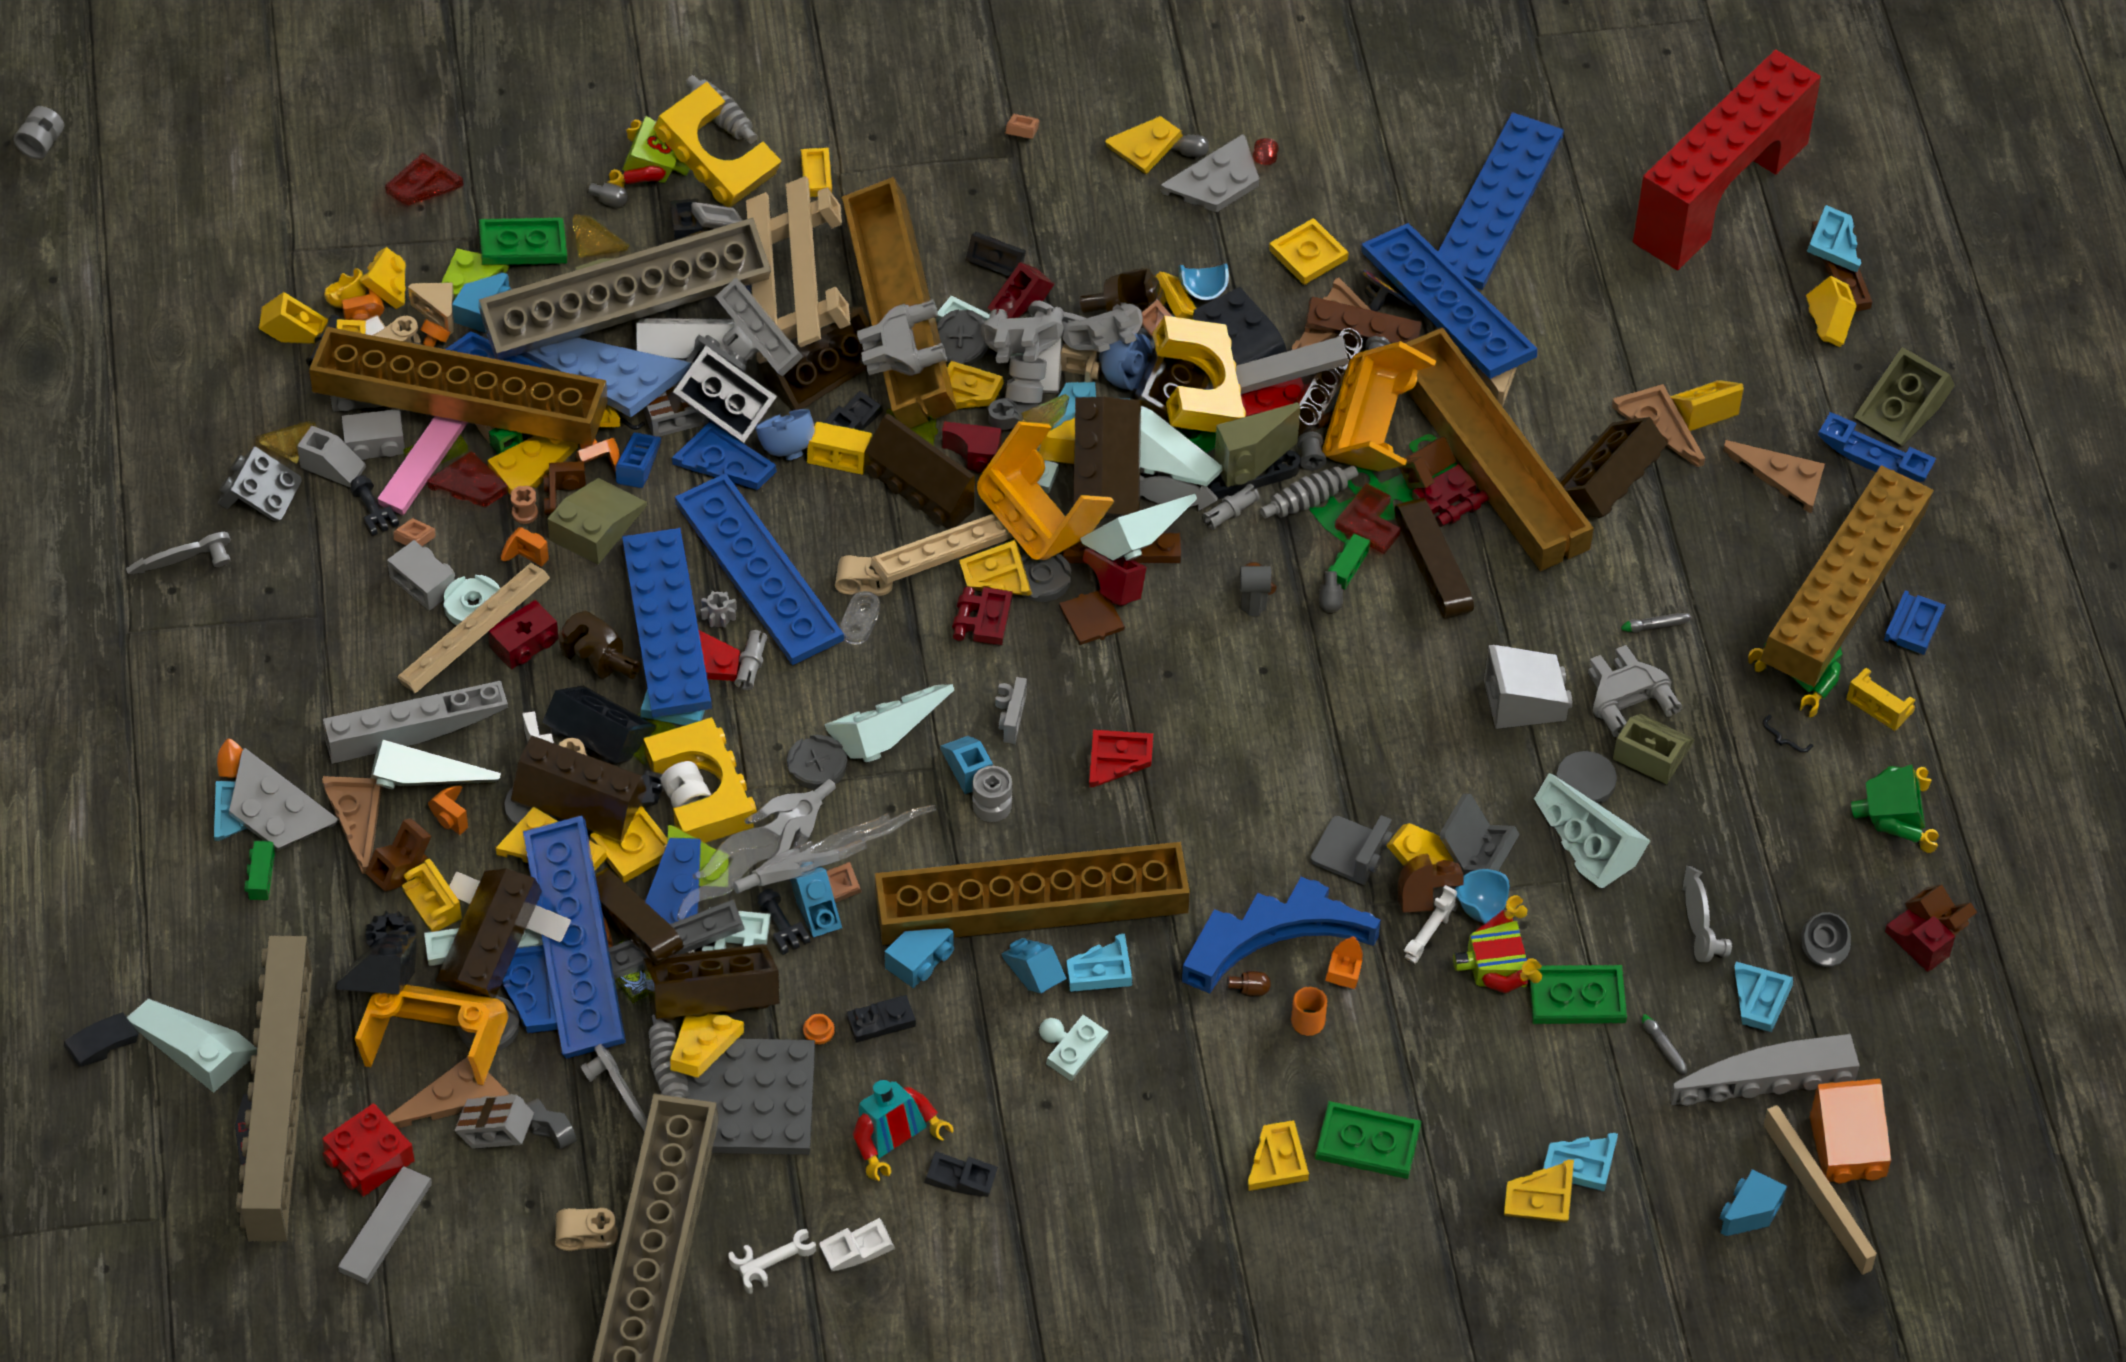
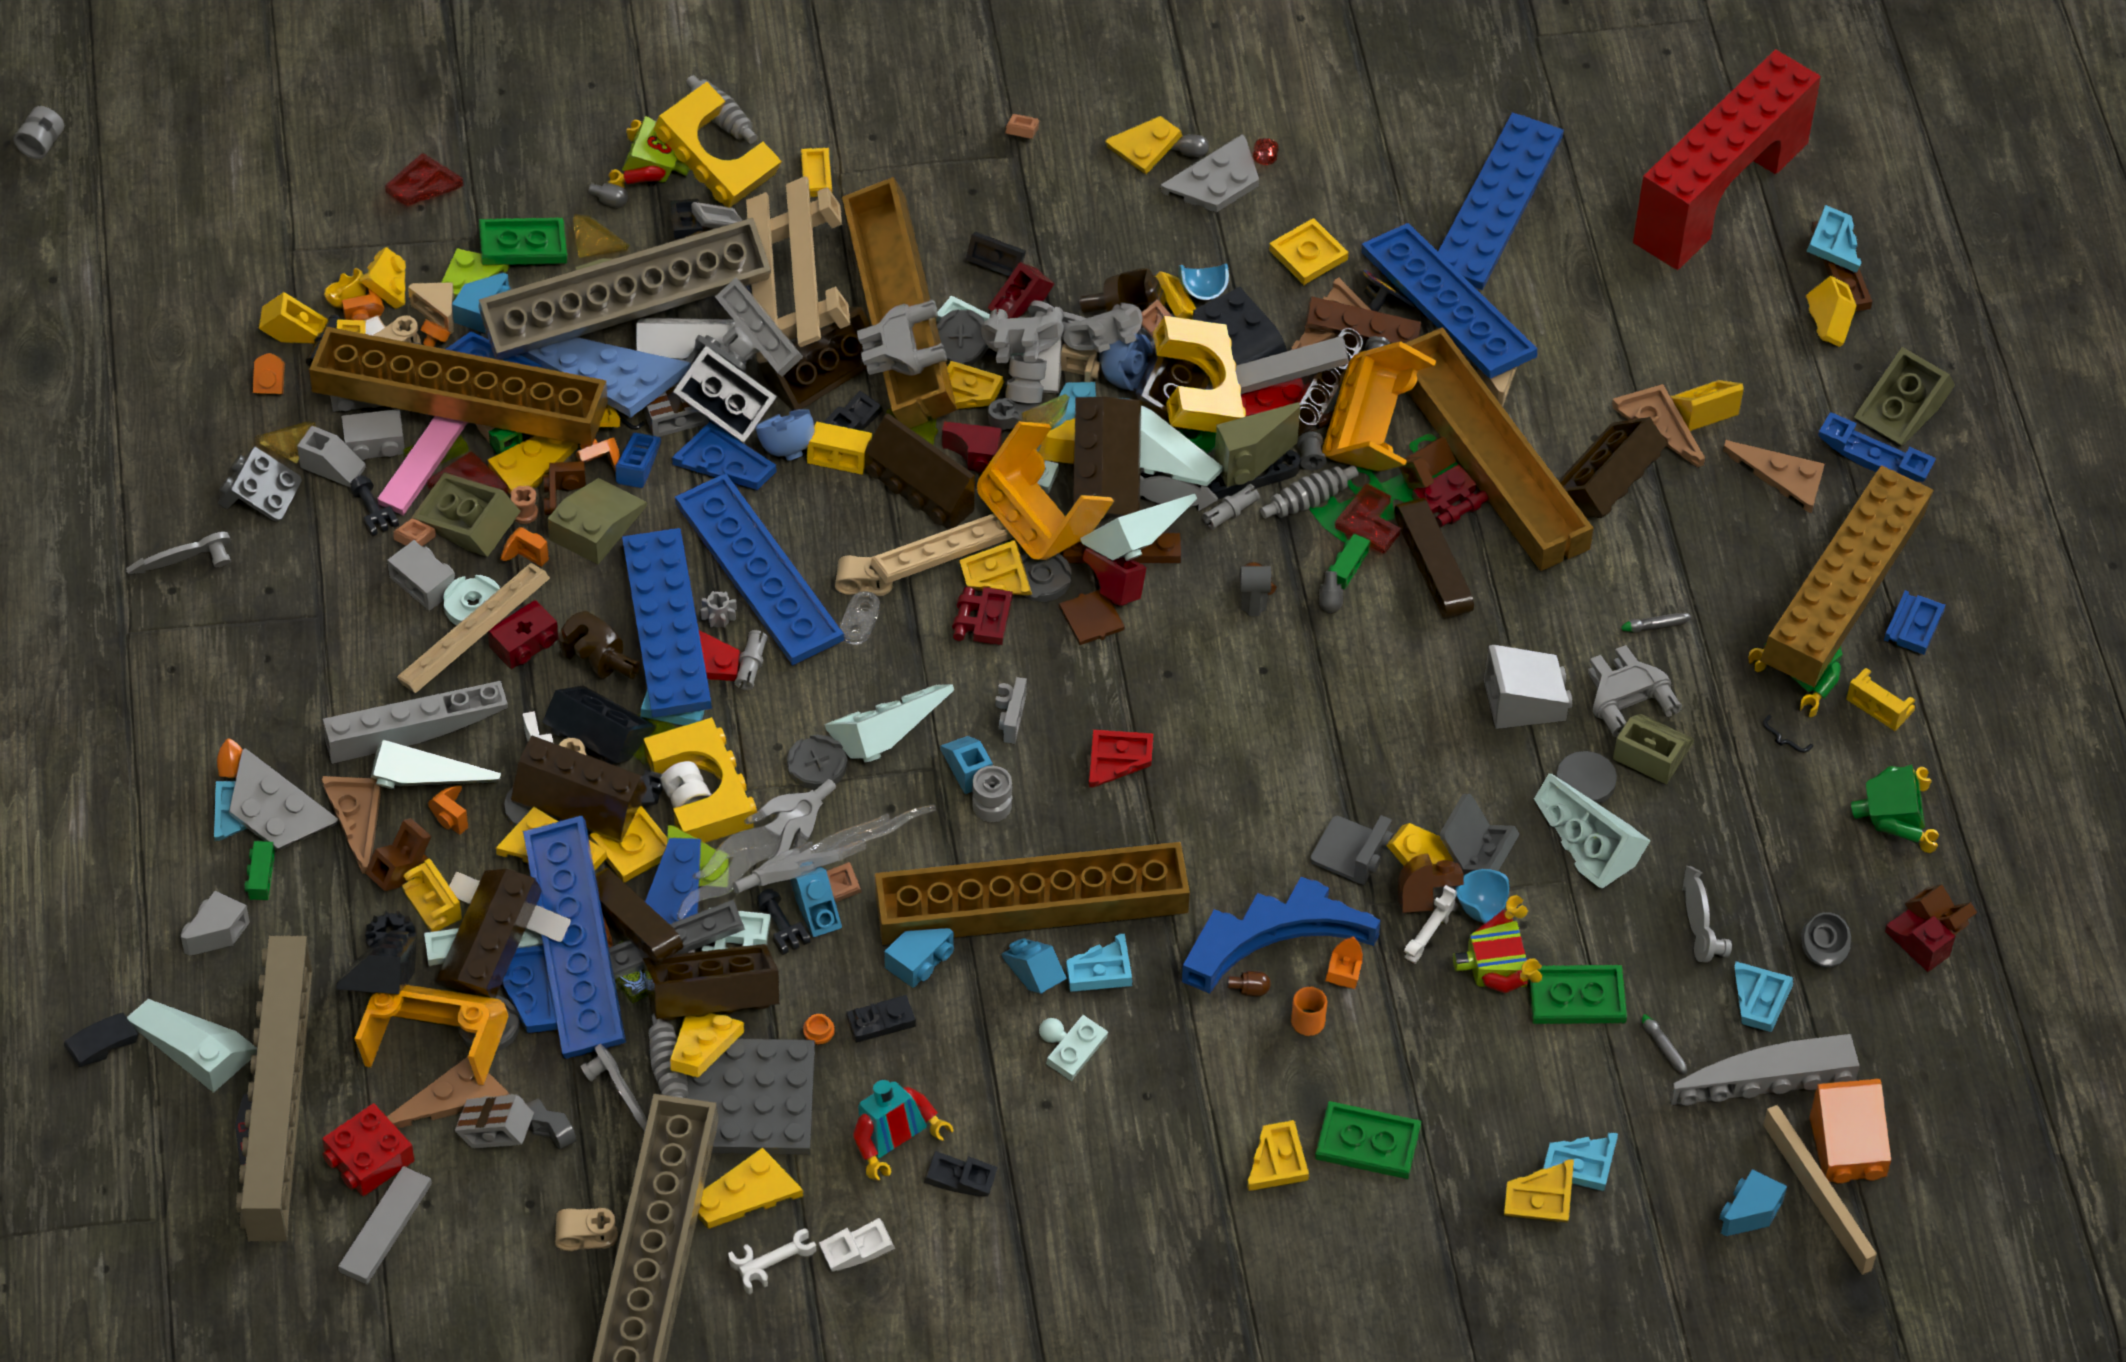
none -> light grey slope [181,891,250,956]
none -> orange plate [253,353,285,394]
none -> olive slope [411,472,521,557]
none -> yellow wing [697,1148,803,1229]

